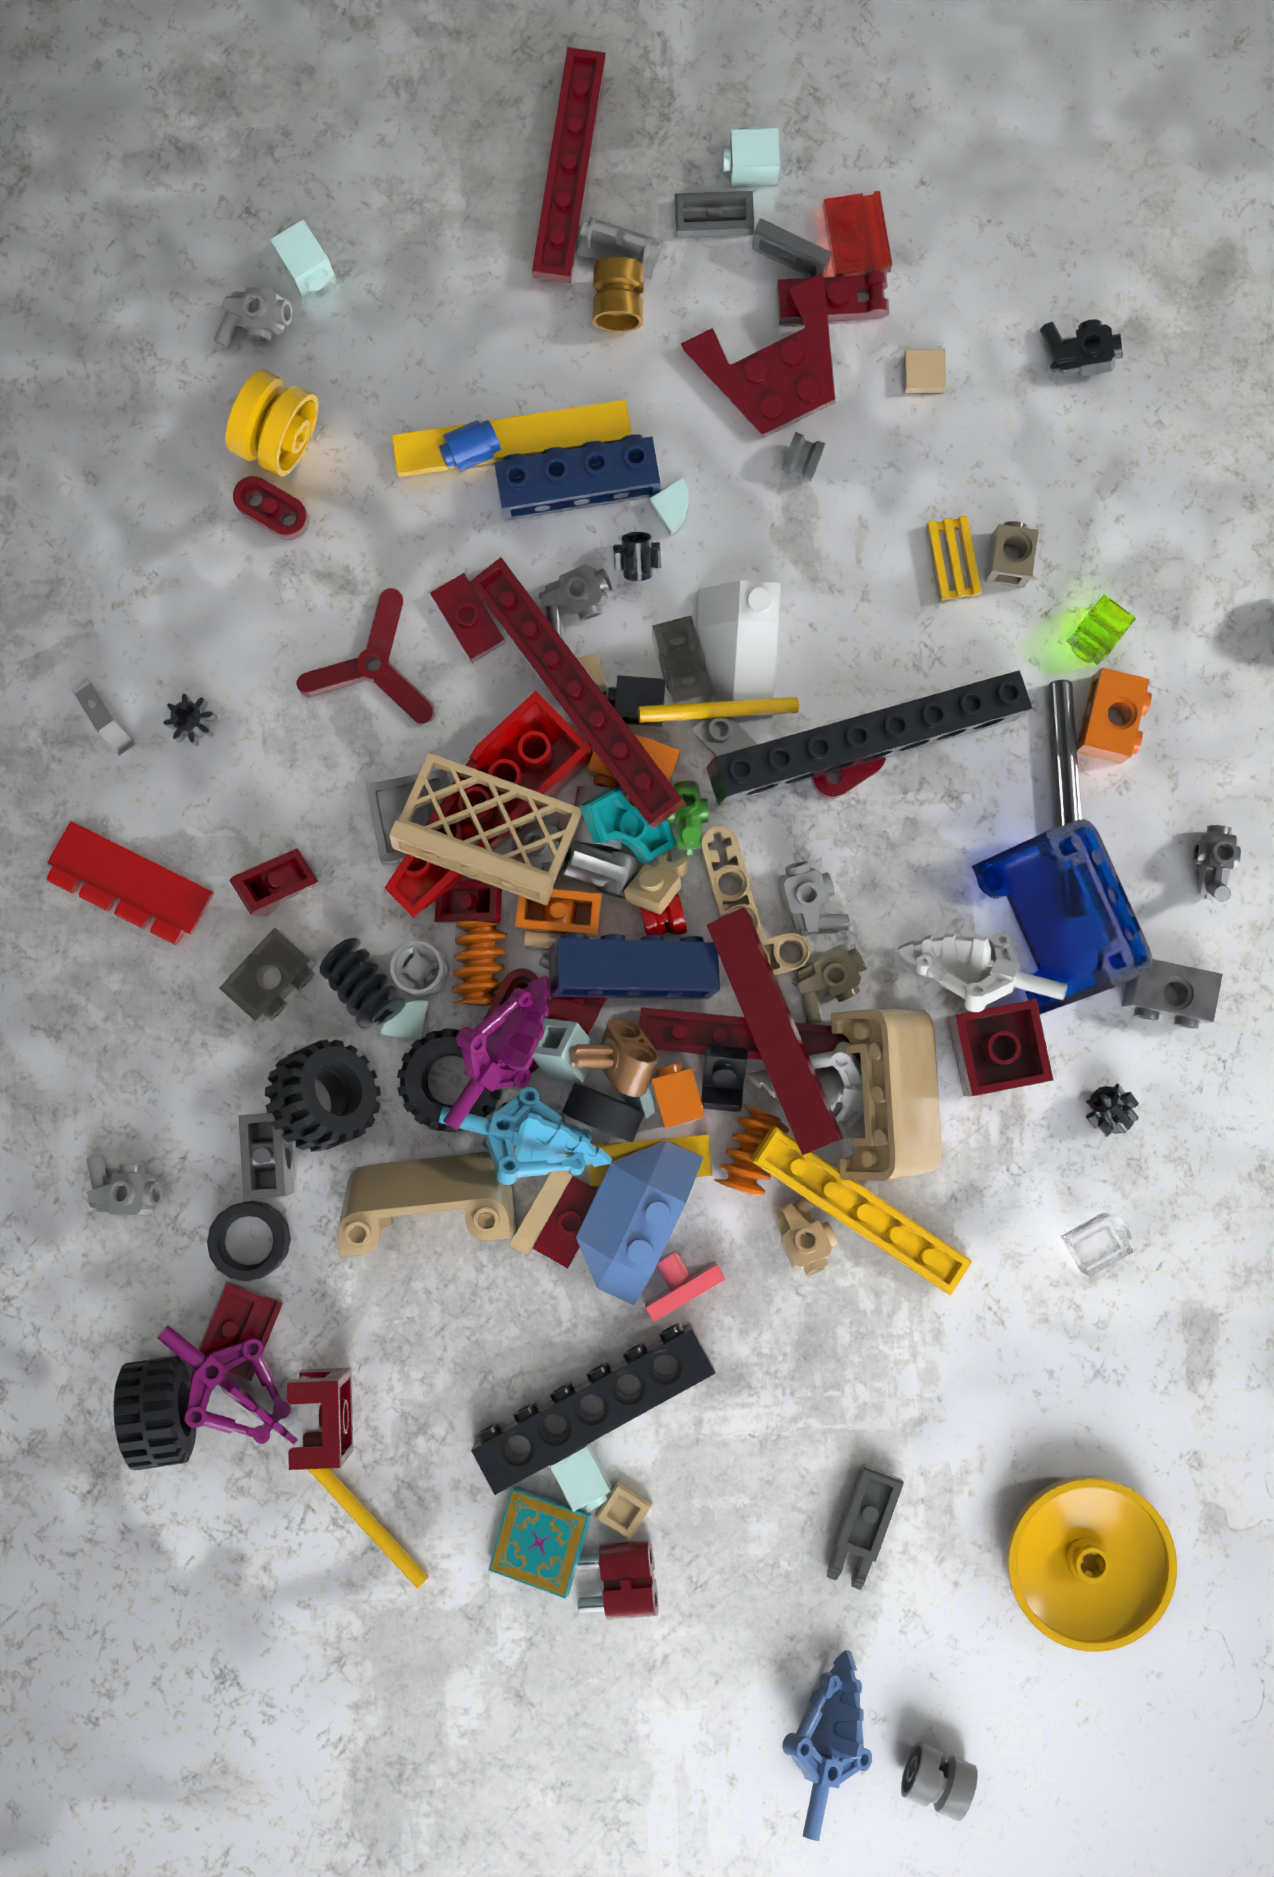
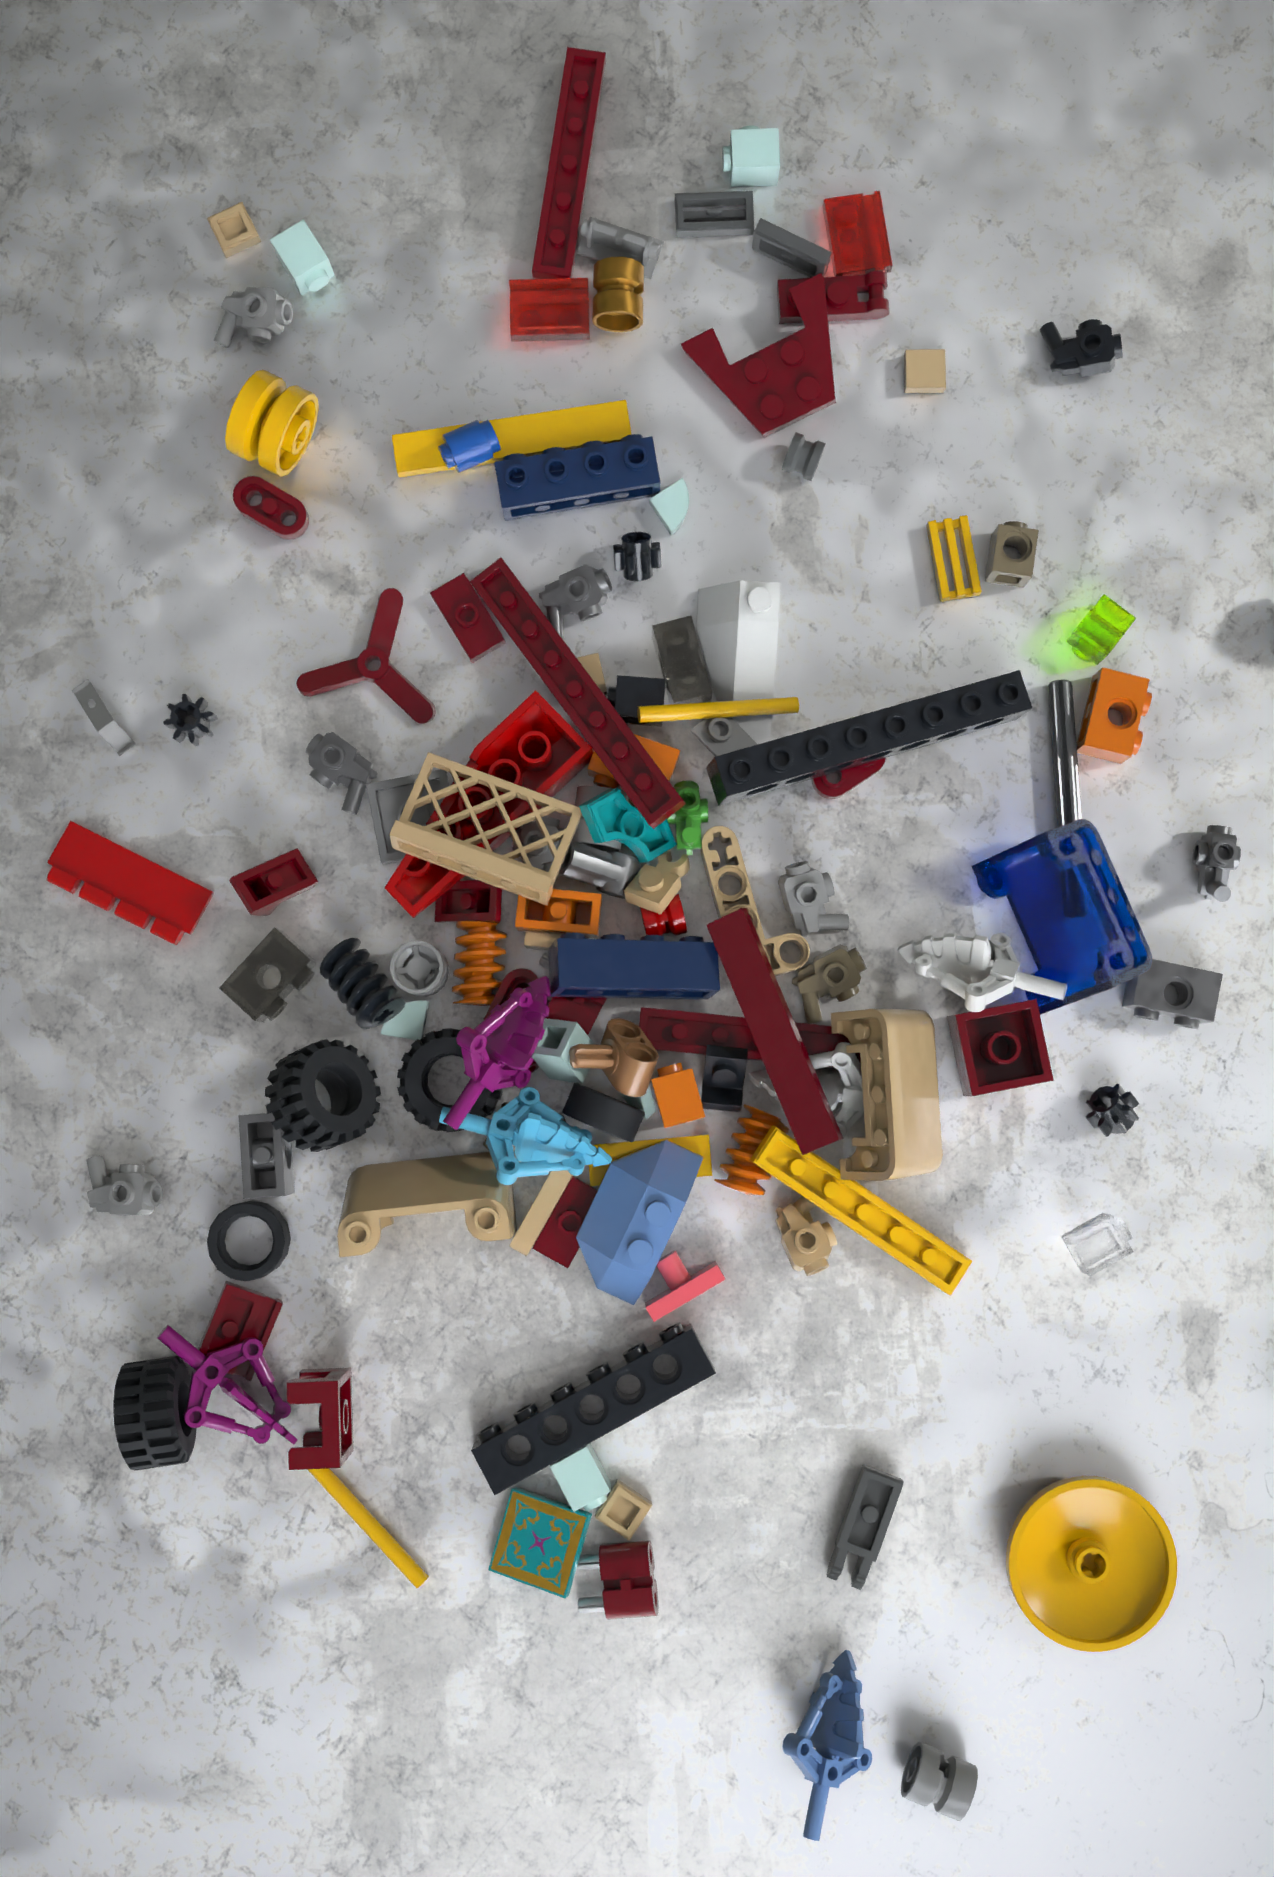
none -> tan tile [207,202,261,258]
none -> flat silver piece [305,732,378,815]
none -> clear red plate [509,278,590,342]

